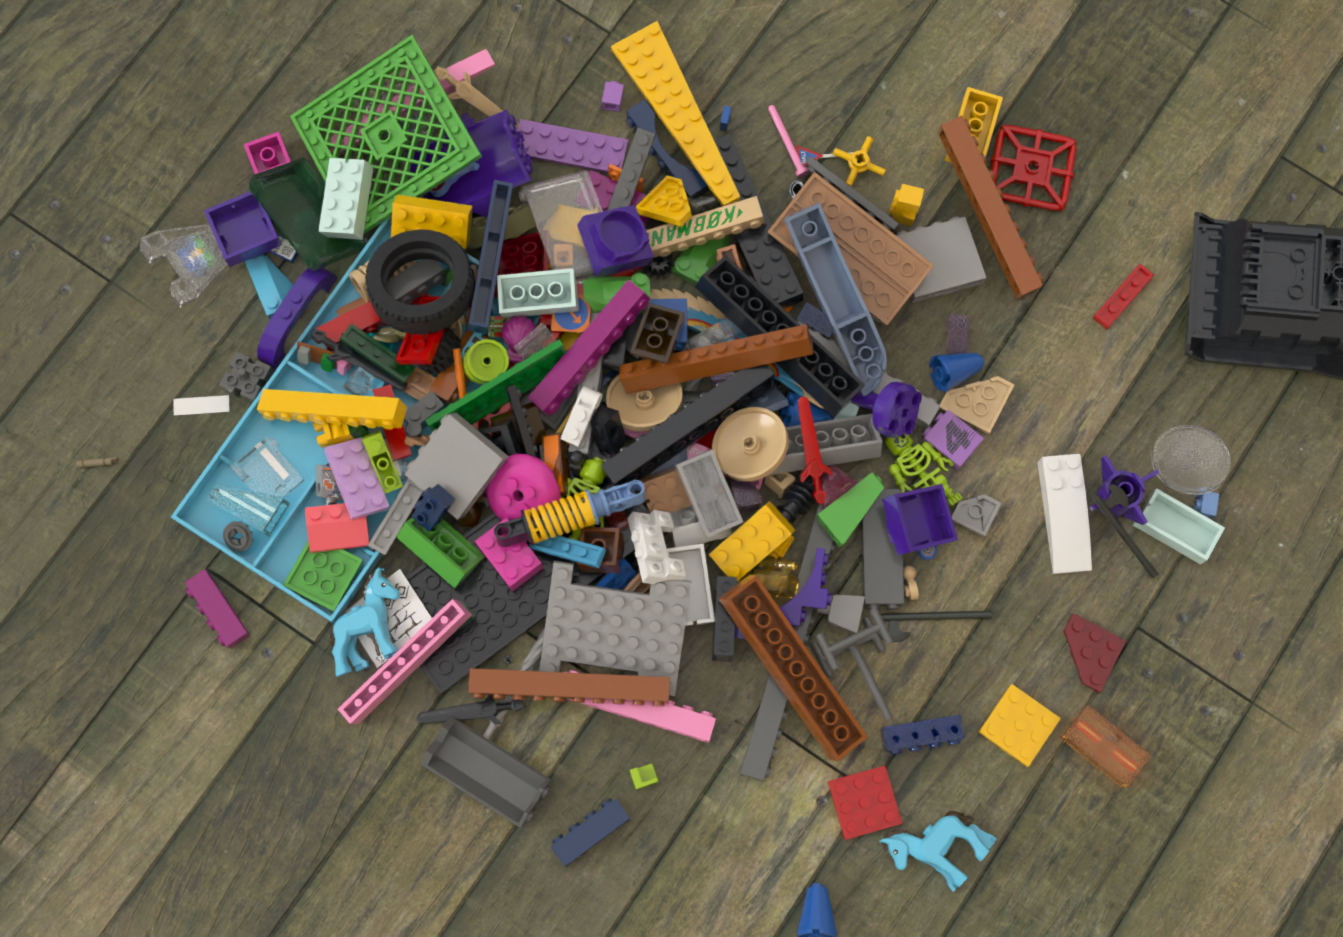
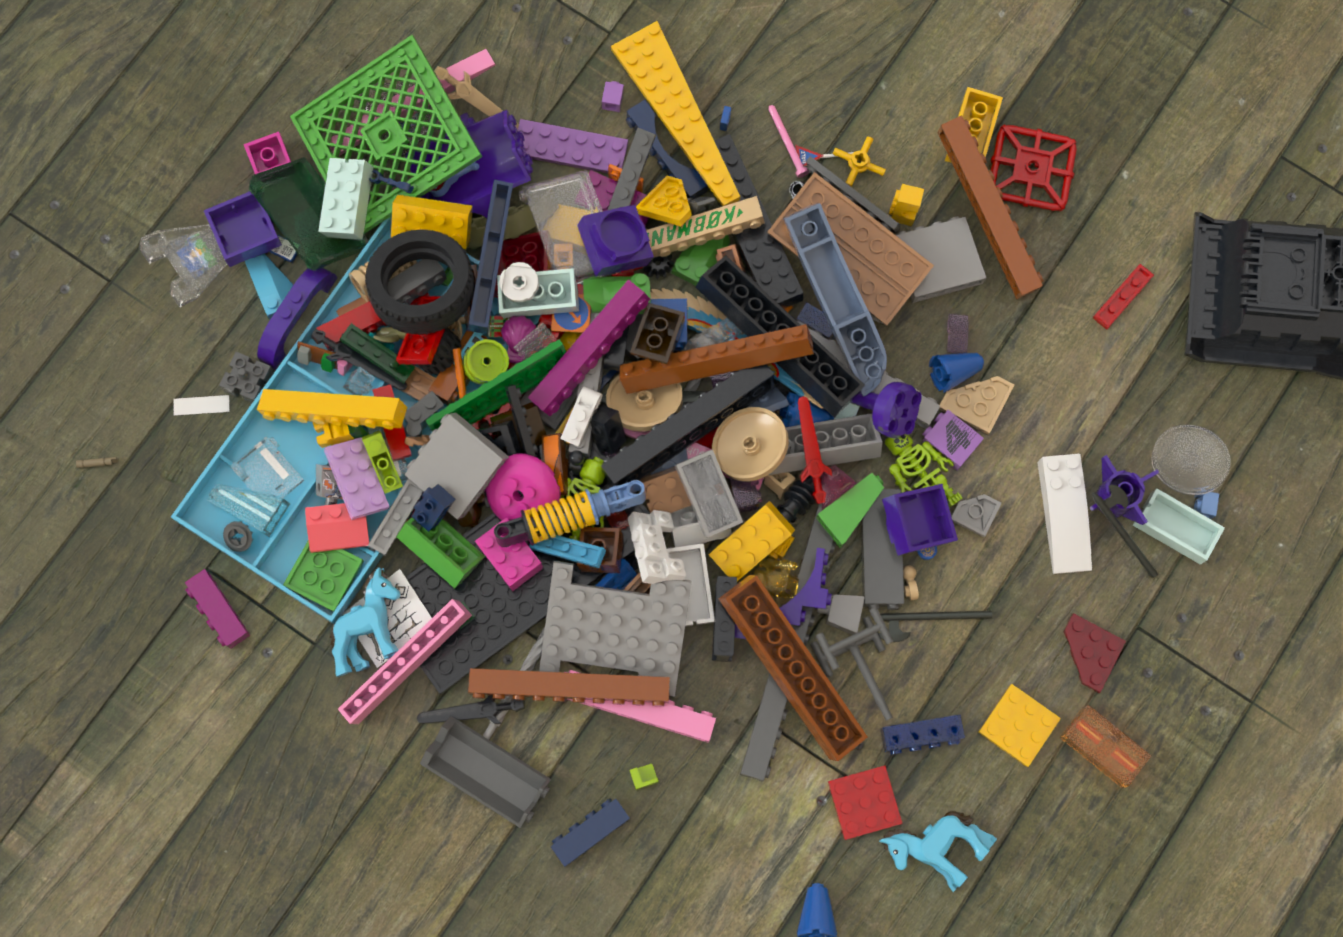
none -> dark blue piece [369,170,414,194]
none -> white plate [499,262,539,302]

